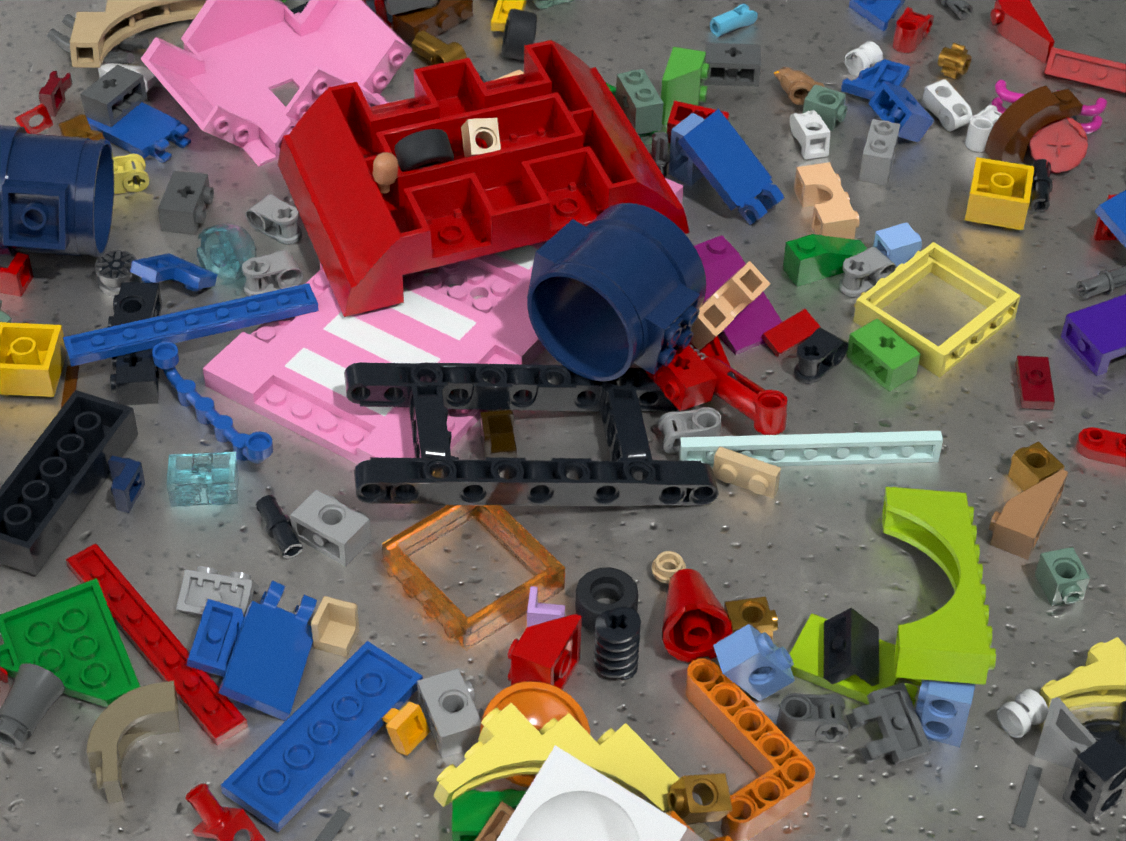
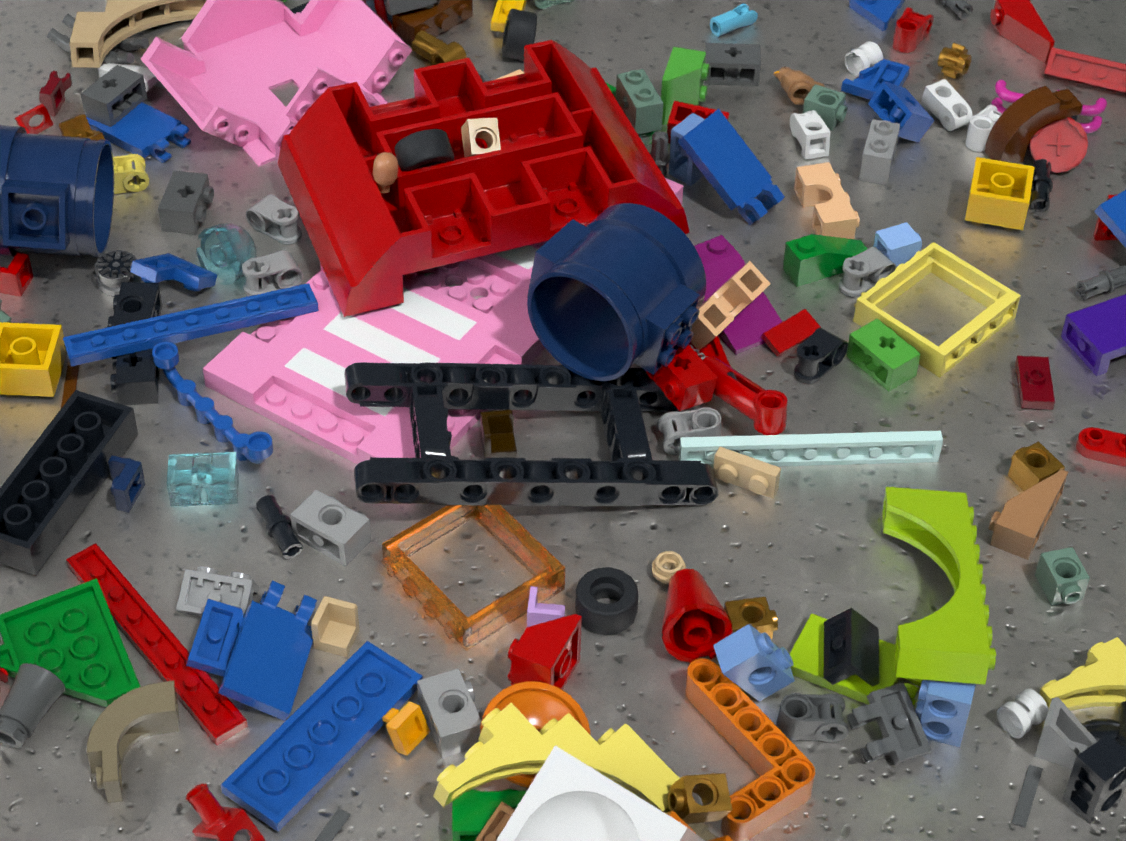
black piece [593,607,641,680] -> none

